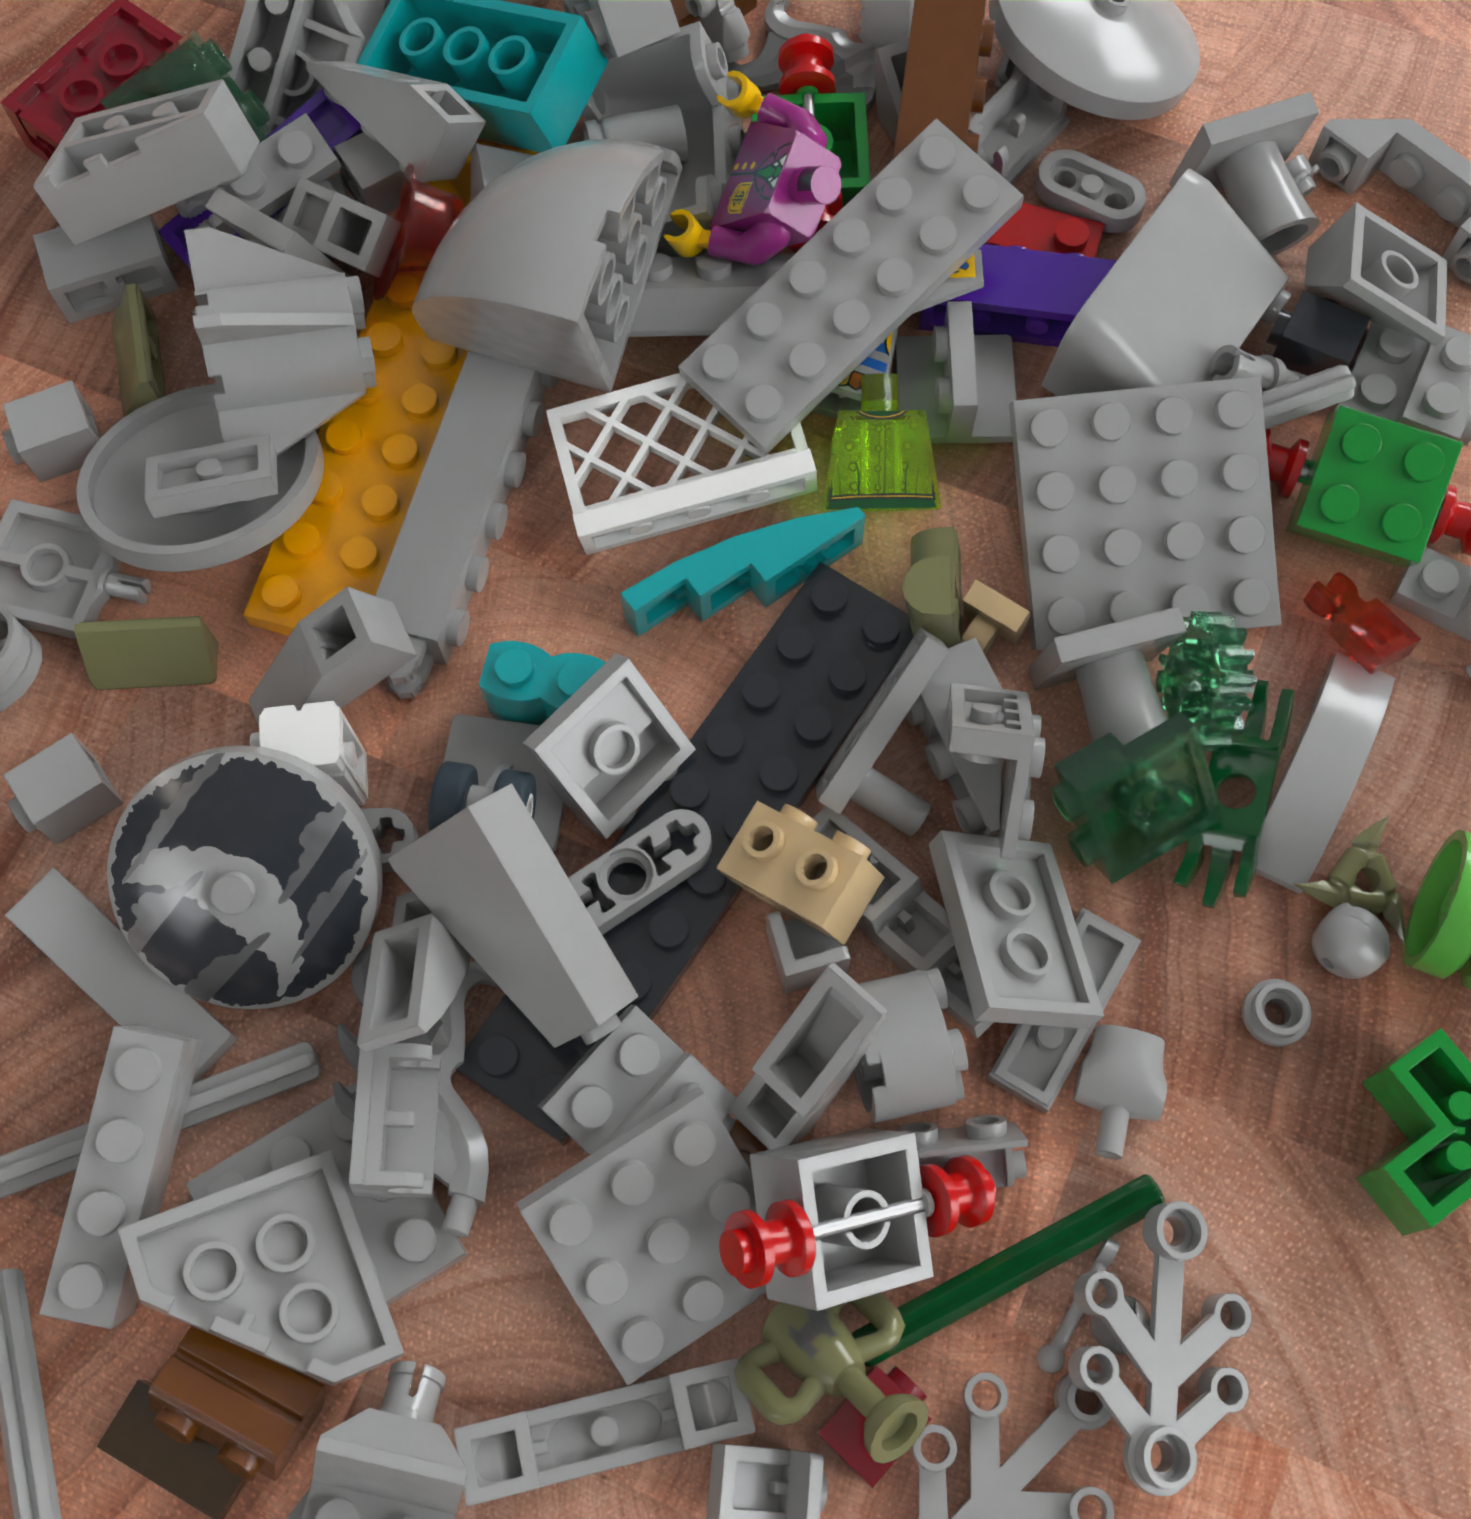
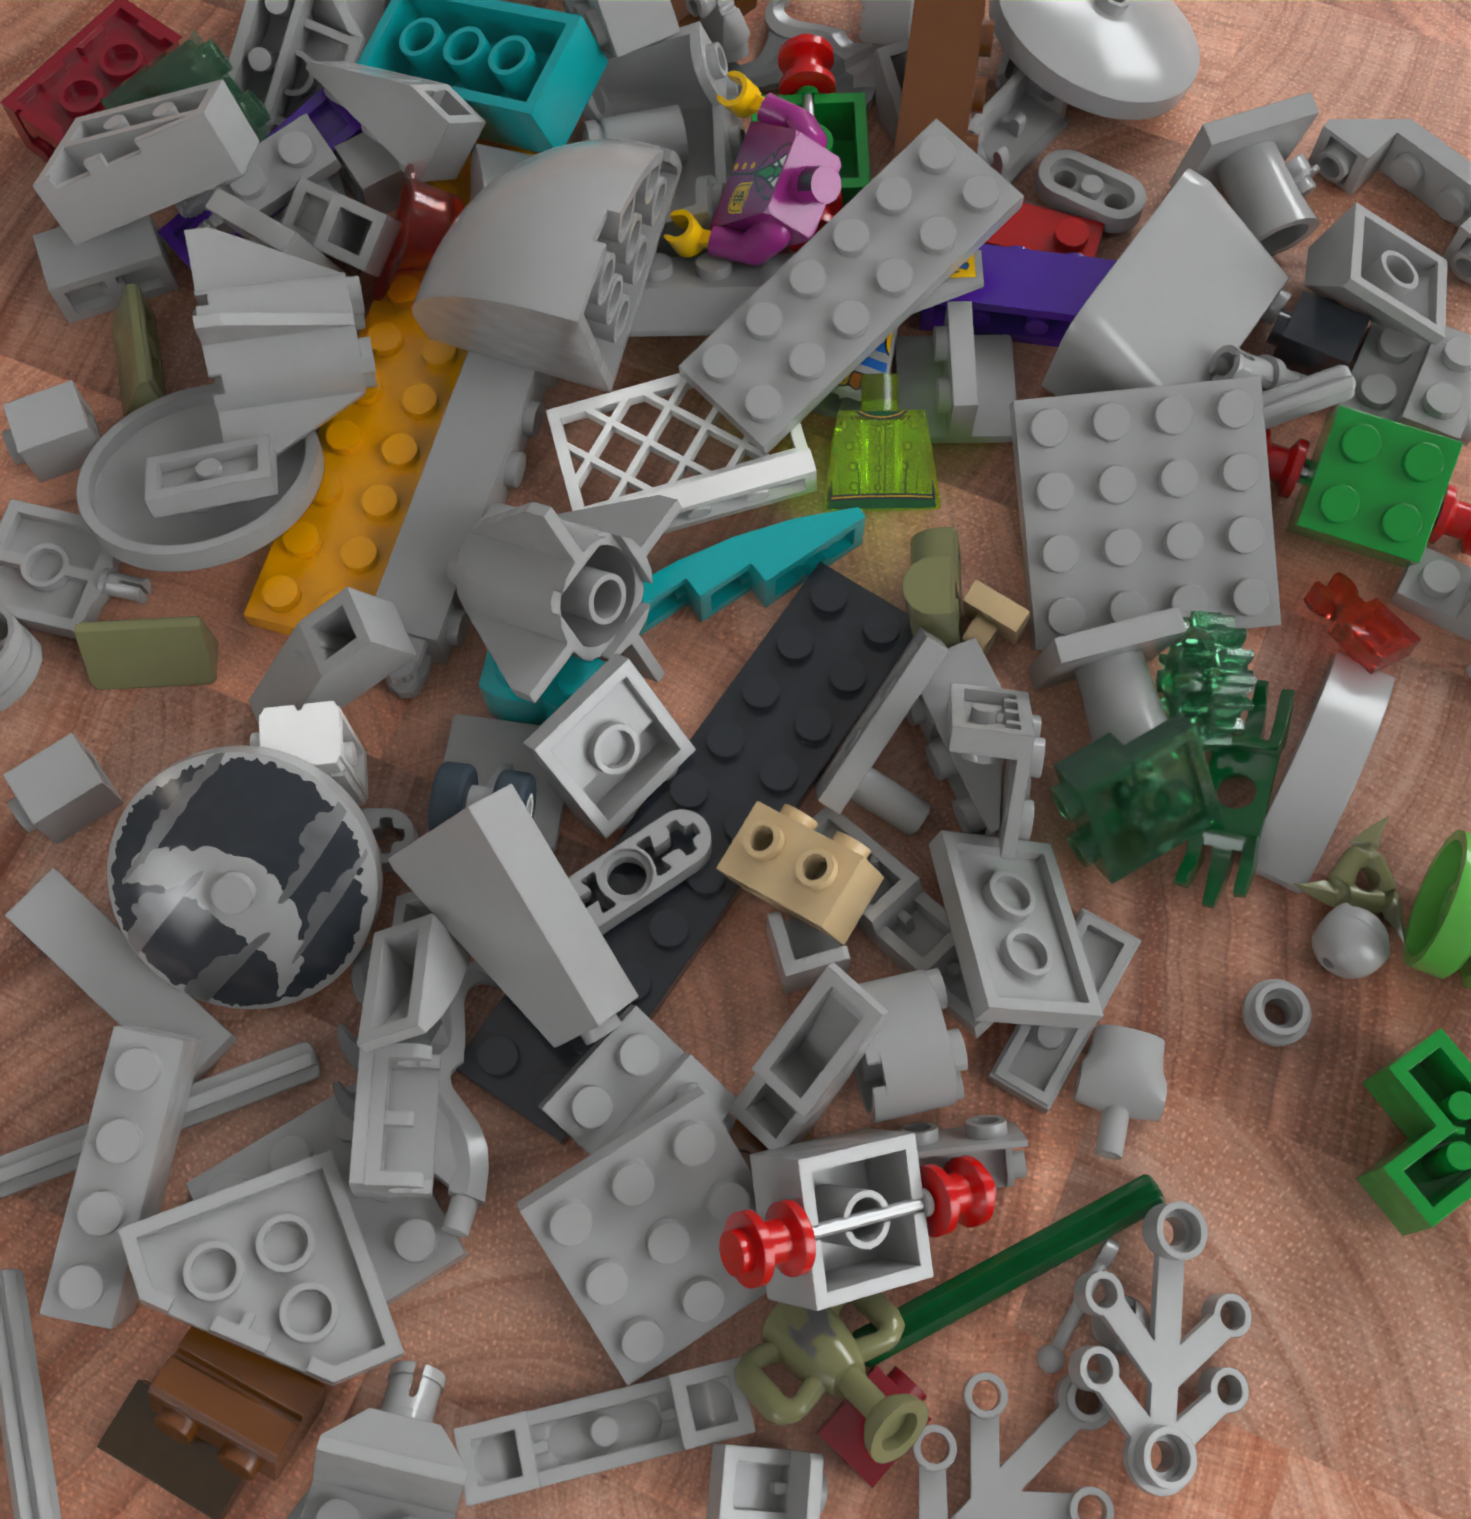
none -> light grey brick [447,495,682,703]

